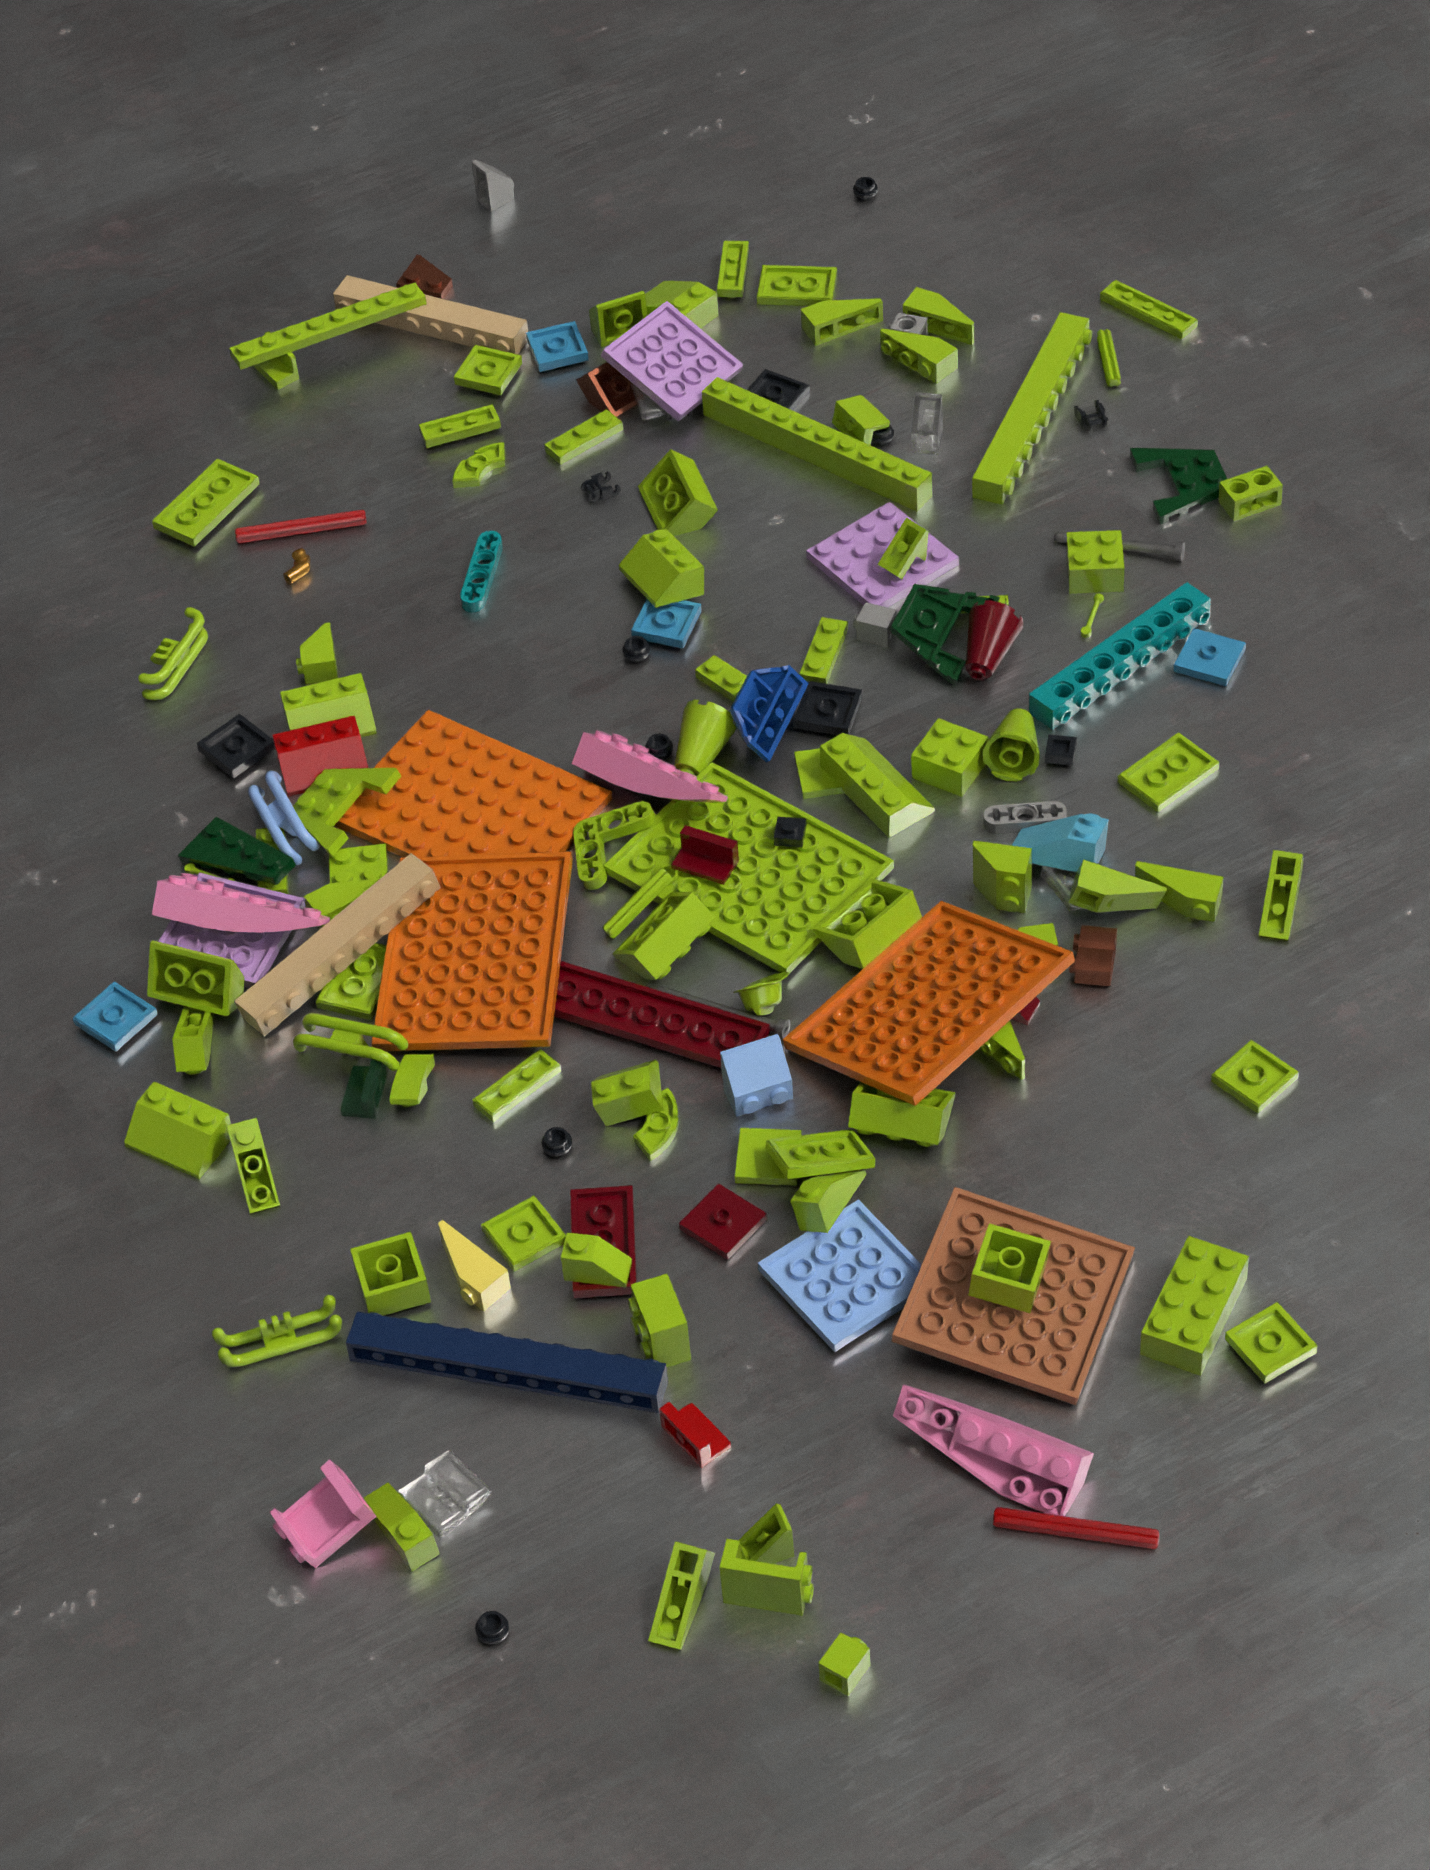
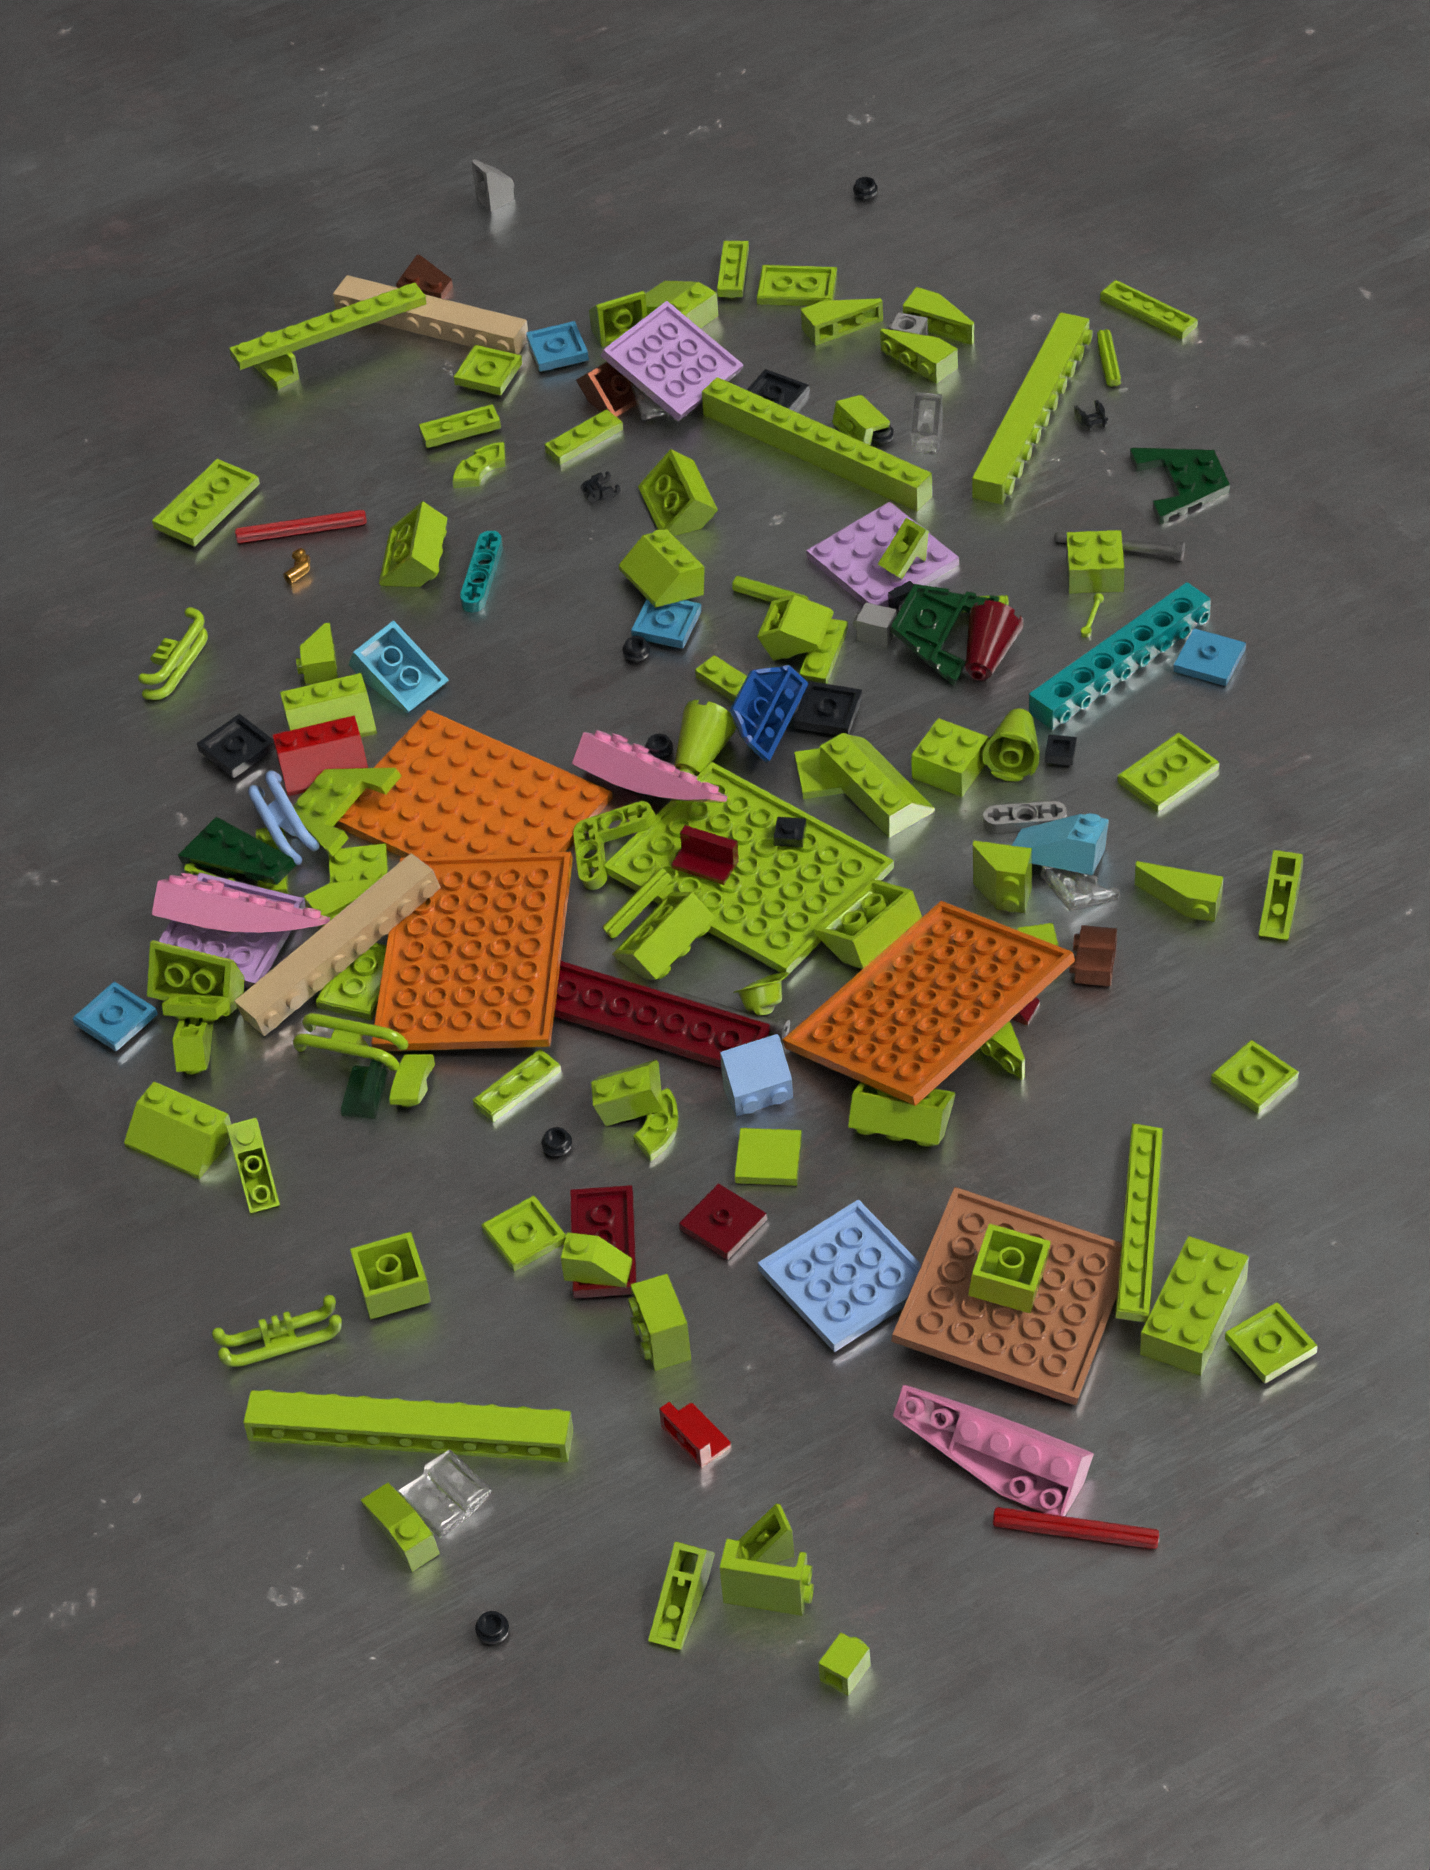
bright pink panel [270,1459,377,1569] -> none
dark blue brick [346,1312,668,1414] -> none
light yellow slope [438,1220,511,1311] -> none
lime tile [766,1129,875,1179] -> none
lime slope [791,1169,867,1233] -> none
lime slope [1068,859,1167,913] -> none
lime brick [1218,466,1283,521] -> none
none -> lime plate [162,993,230,1022]
none -> lime brick [243,1389,574,1463]
none -> medium azure slope [348,620,449,714]
none -> lime slope [378,501,448,587]
none -> lime axle [732,576,808,602]
none -> lime slope [757,595,834,661]
none -> black plate [888,581,914,615]
none -> lime tile [1115,1123,1163,1323]

